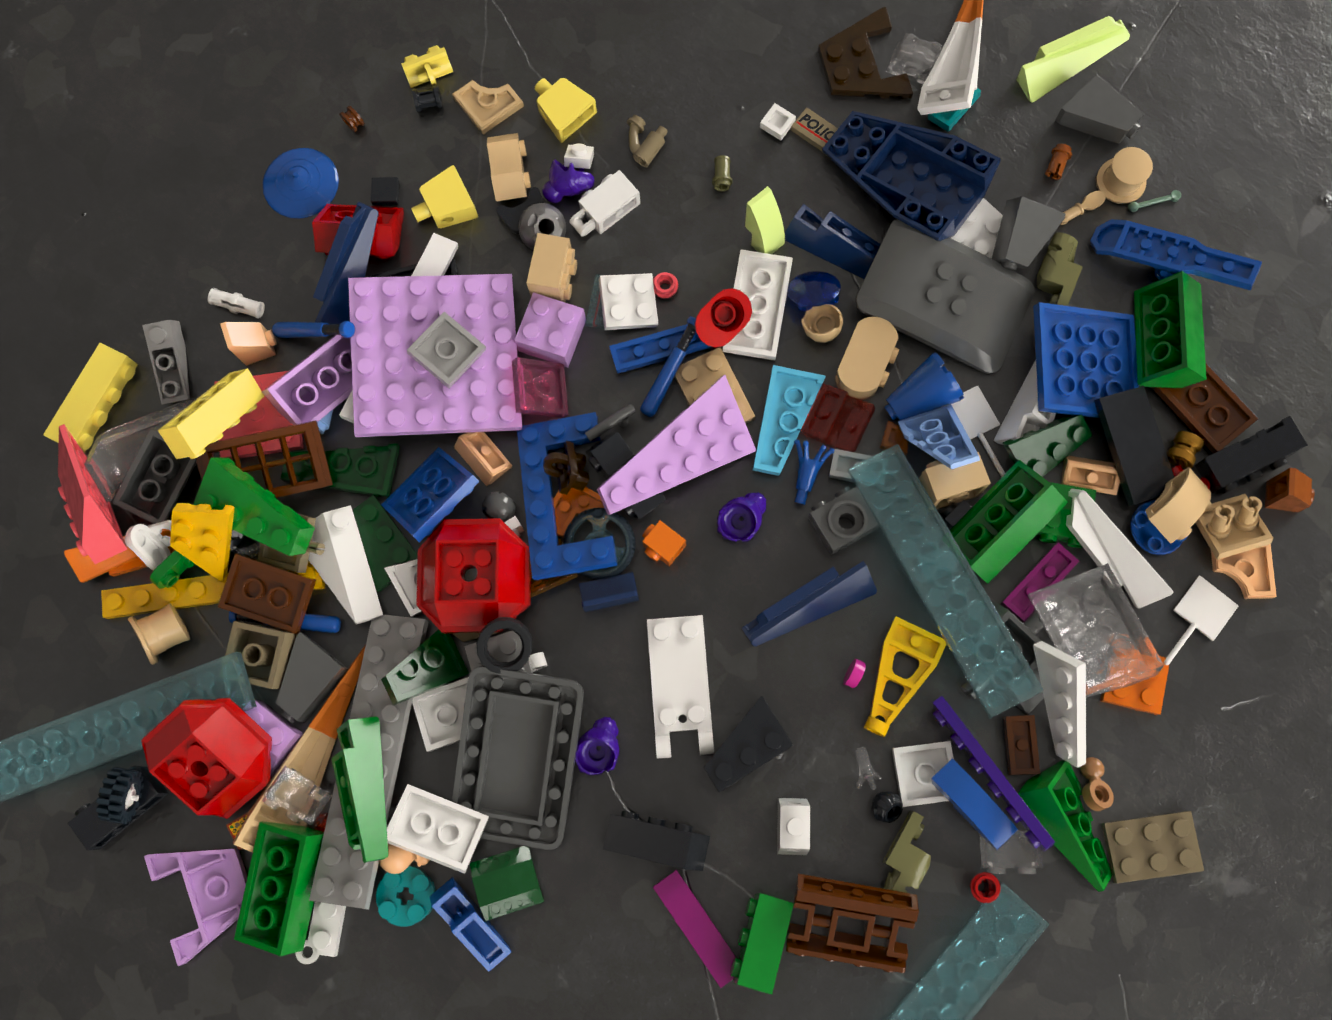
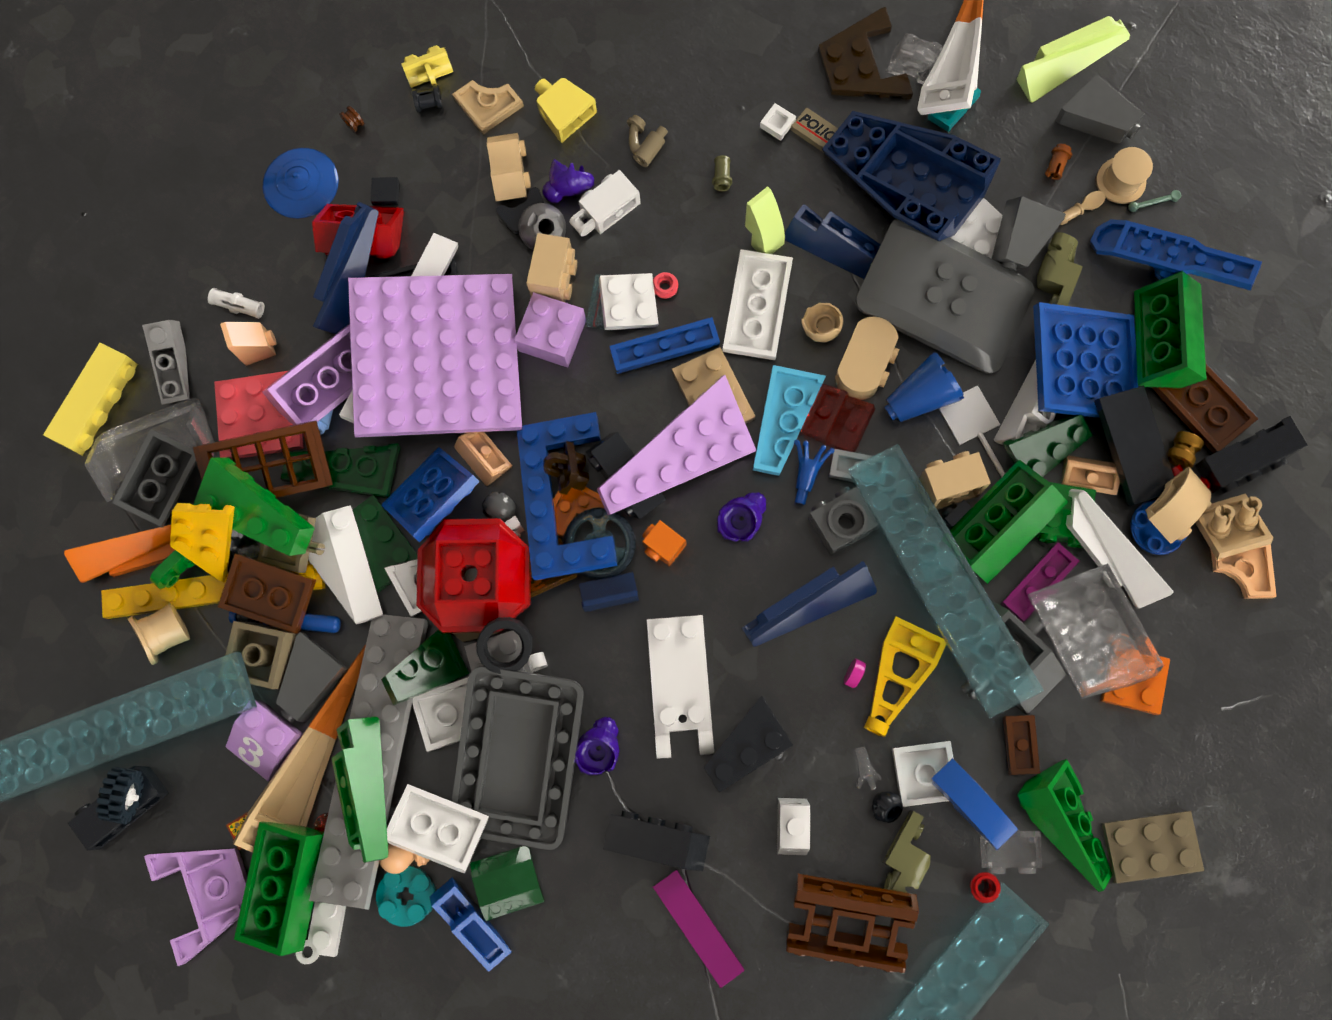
coral slope [58,424,128,564] -> none
white bracket [124,520,171,571] -> none
red piece [141,698,272,819] -> none
light yellow brick [158,368,265,459] -> none
clear cylinder [262,765,332,825] -> none
blue piece [272,321,355,338] -> none
light grey plate [407,312,486,389] -> none
light yellow torso [411,165,478,228] -> none
clear pink plate [512,357,568,418] -> none
white plate [564,143,594,169] -> none
dark grey hose [585,403,636,442] -> none
blue piece [640,316,696,417] -> none
red piece [695,288,752,347] -> none
green brick [730,893,794,995] -> none
clear blue dish [787,271,841,311] -> none
dark orange tile [880,421,908,456] -> none
light blue wedge [898,404,980,470] -> none
dark purple plate [932,696,1055,852] -> none
white wing [1033,641,1086,768] -> none
medium nougat plate [1080,757,1114,811] -> none
white piece [1164,575,1239,665] -> none
dark orange slope [1265,468,1315,512] -> none

